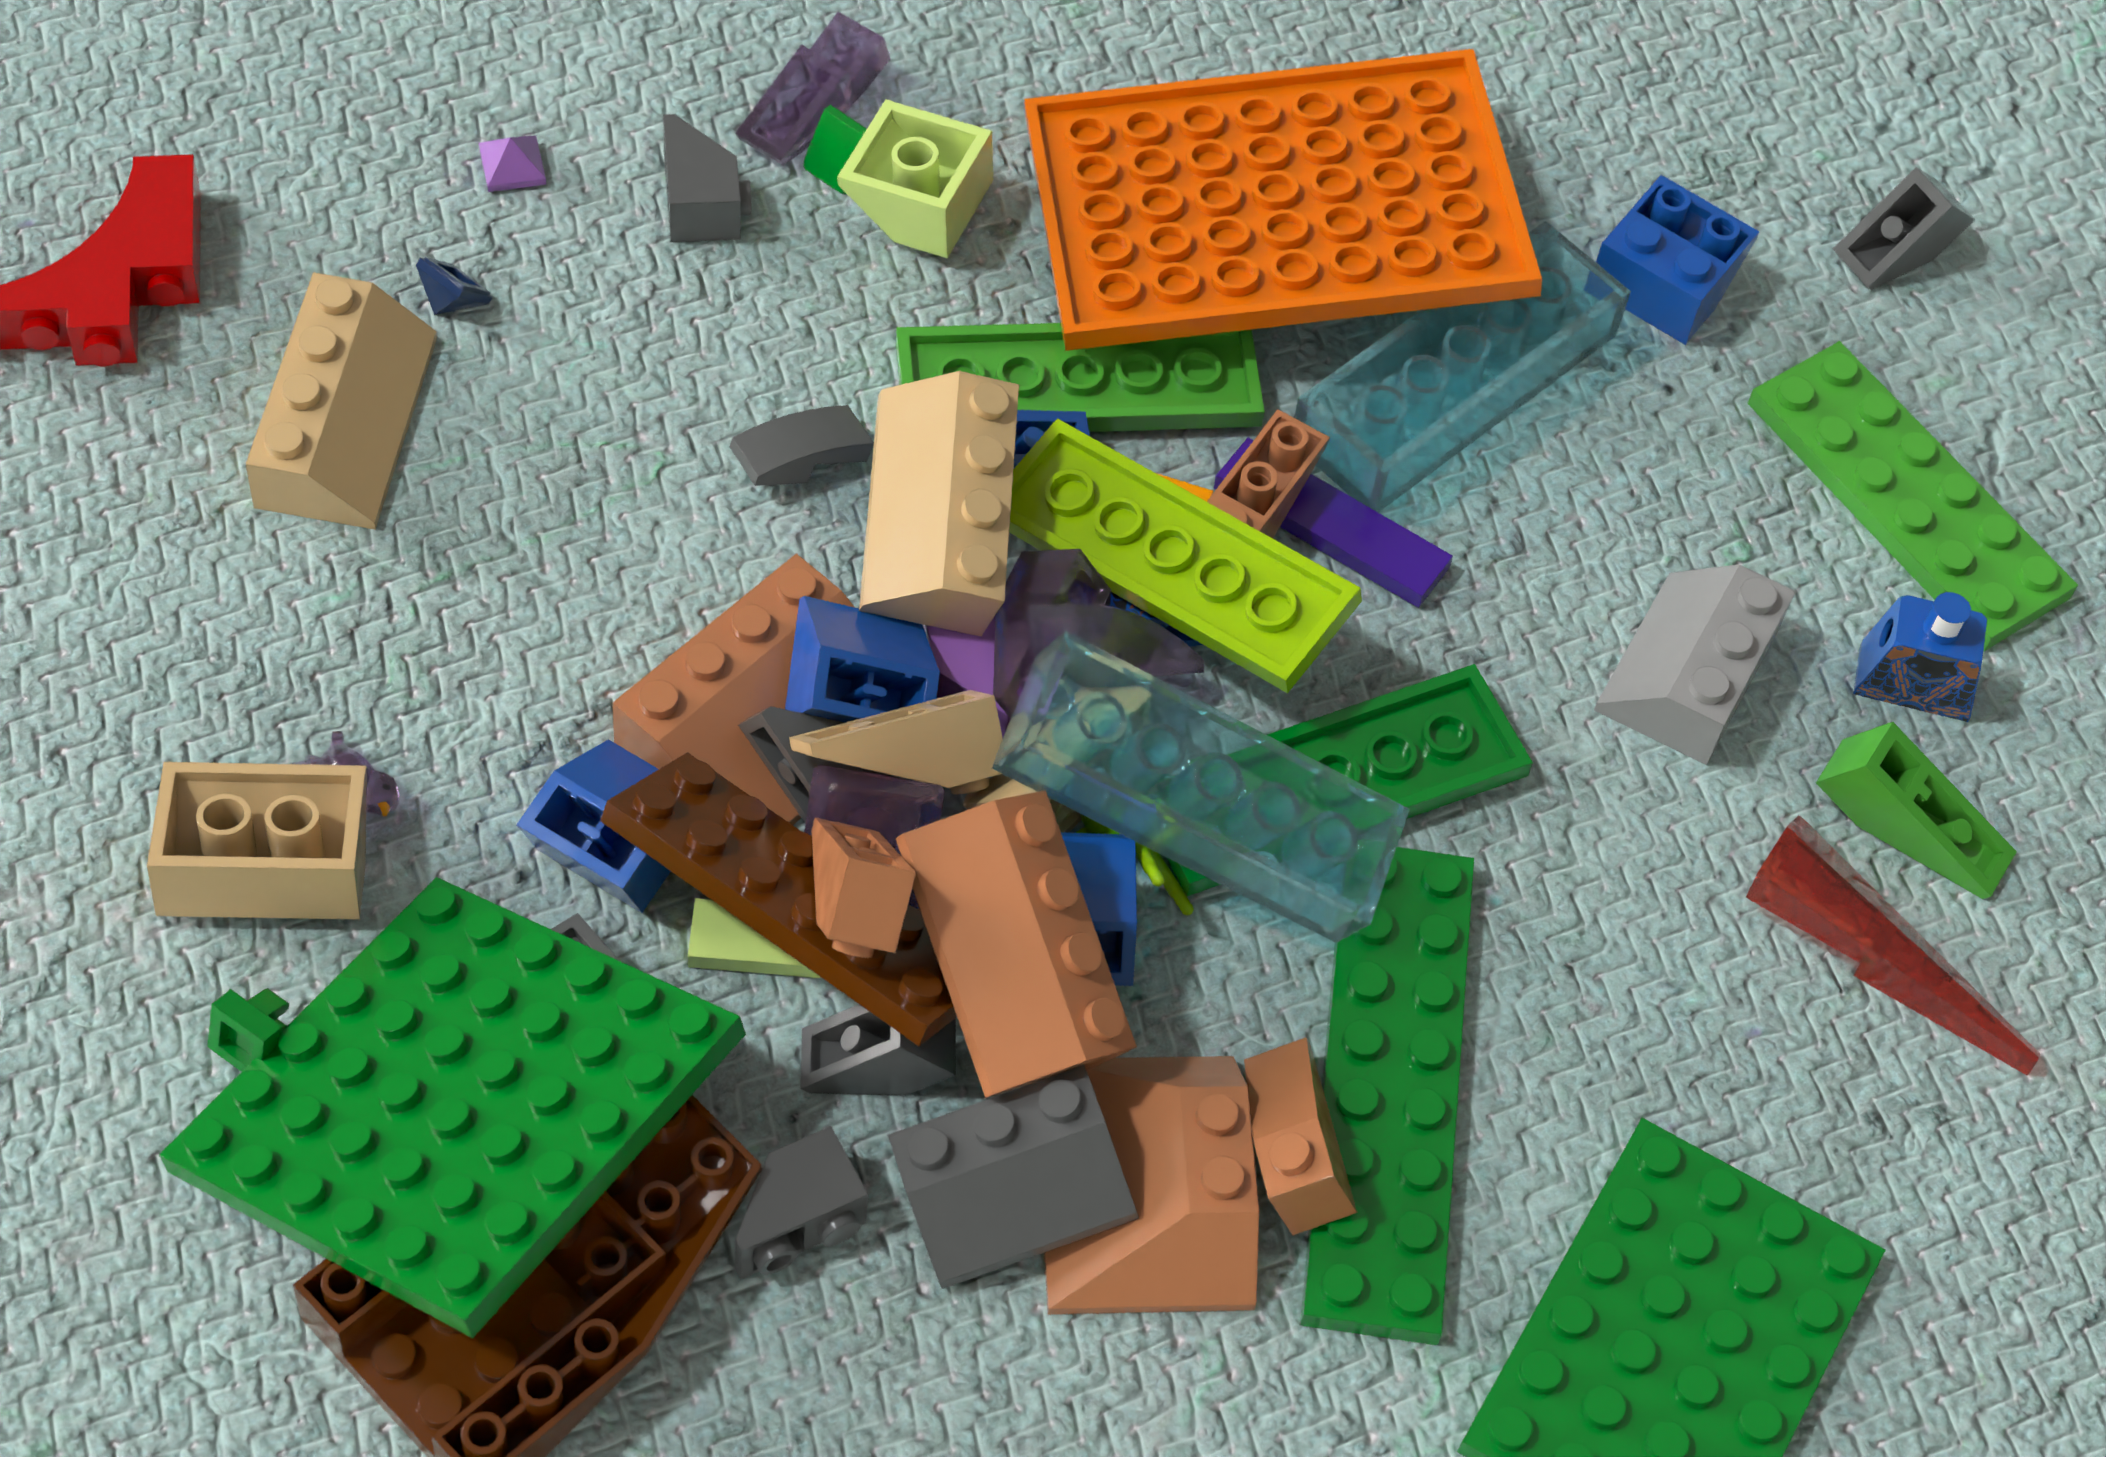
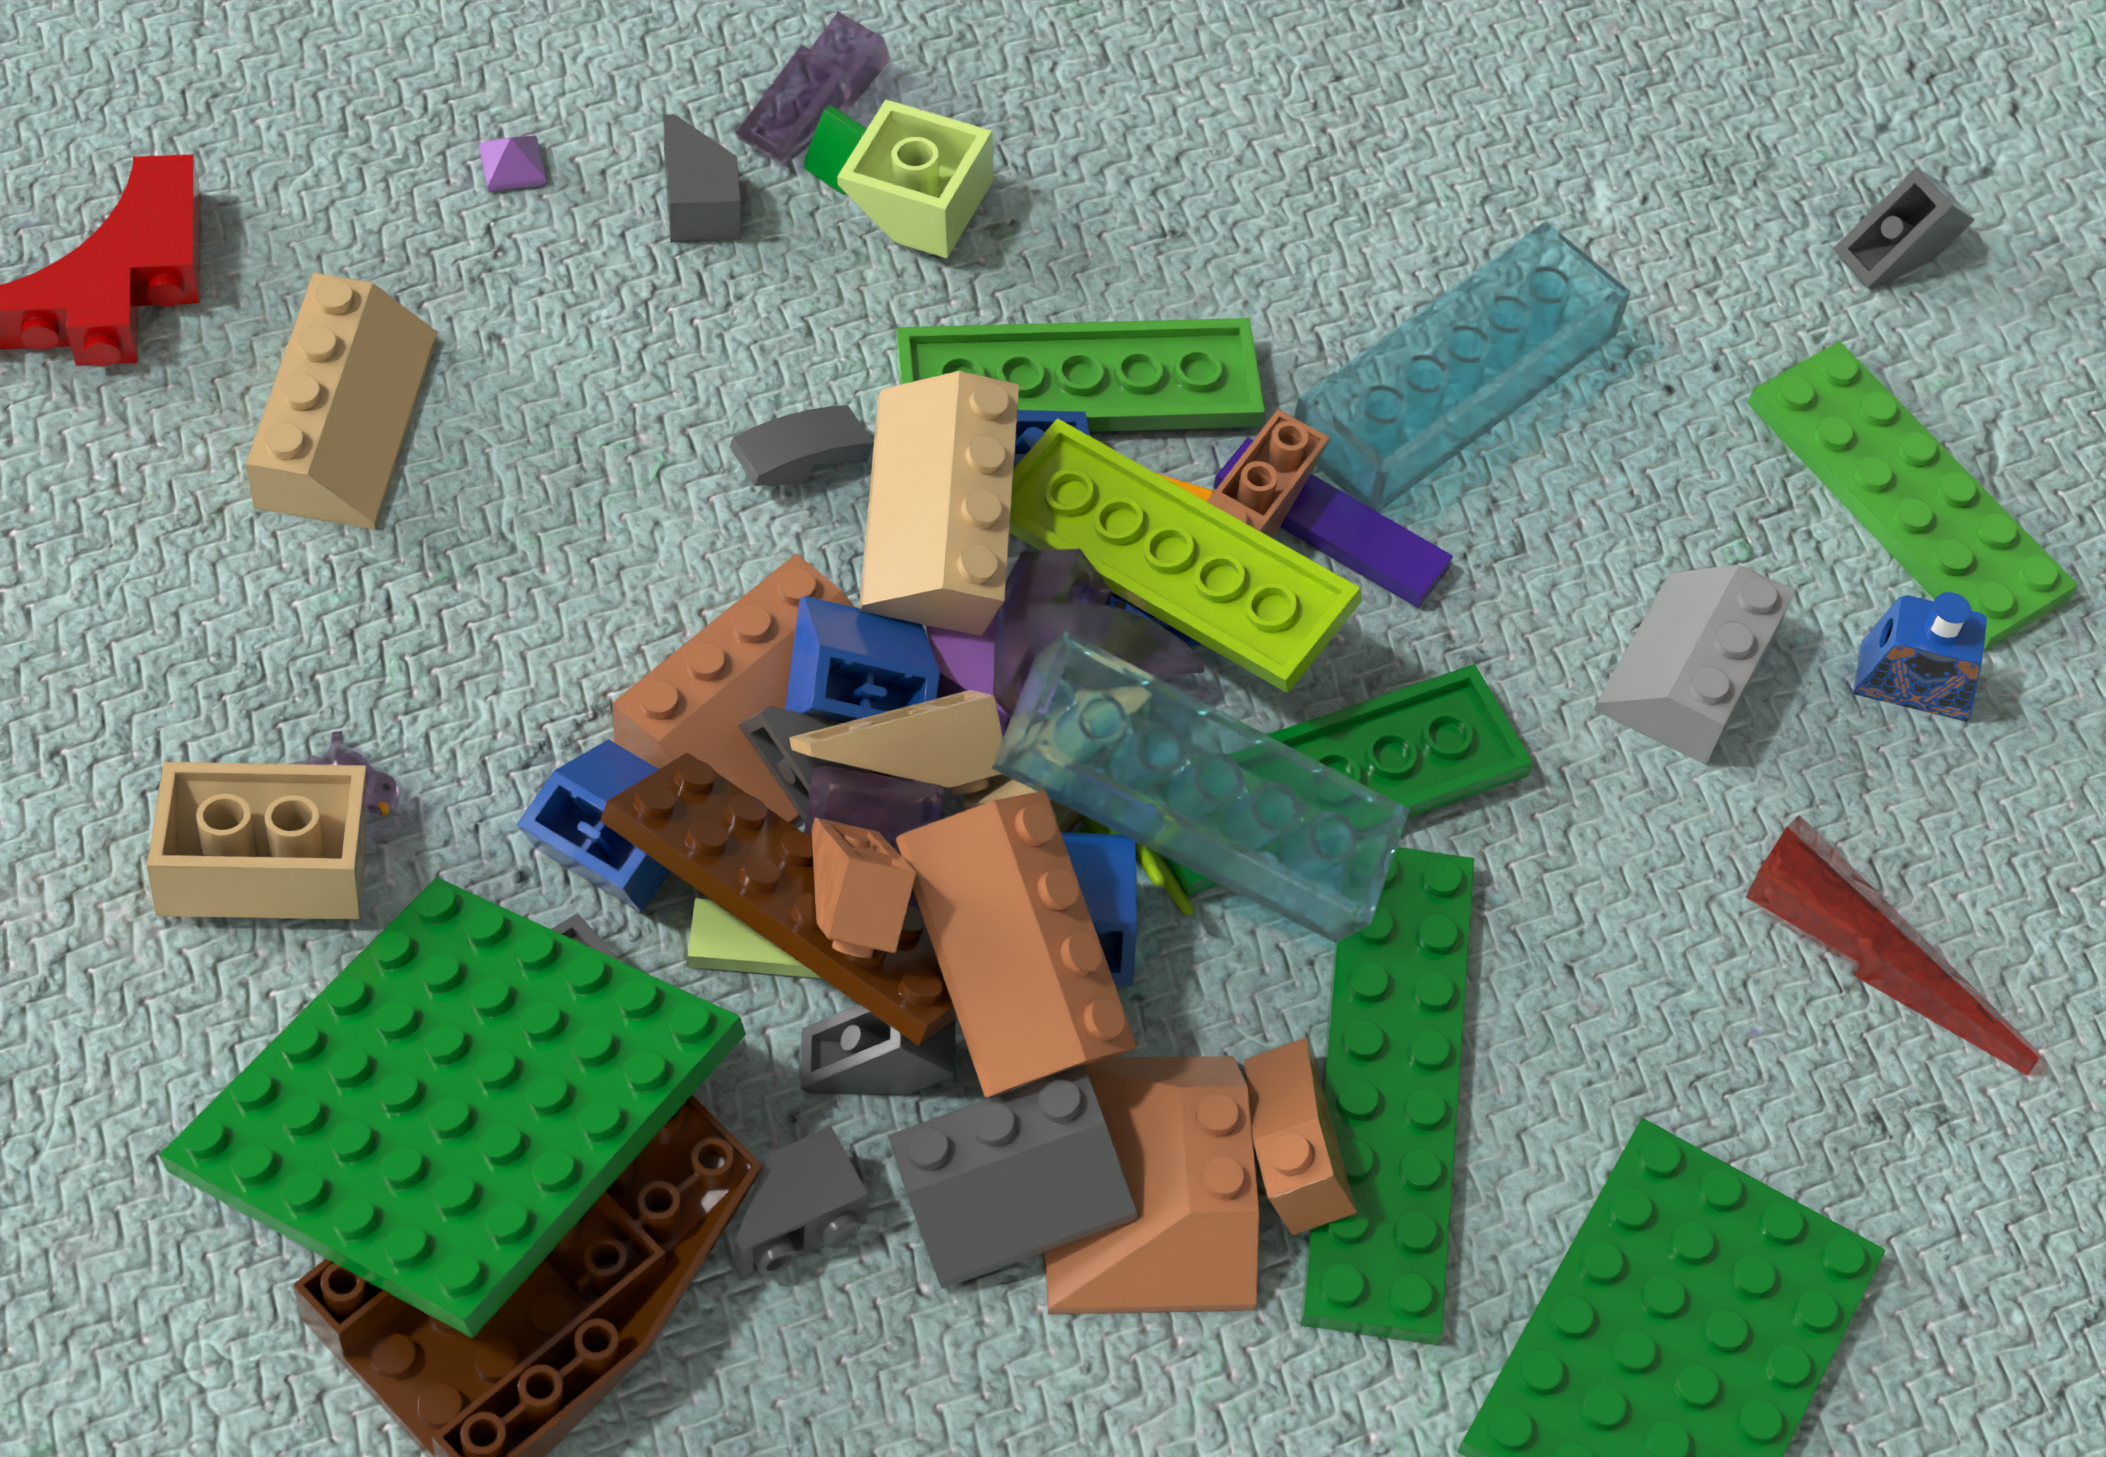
green tile [207,988,289,1072] -> none
dark blue slope [416,257,493,315] -> none
orange plate [1024,49,1542,351] -> none
blue slope [1588,175,1760,345] -> none
bright green slope [1816,722,2017,899] -> none

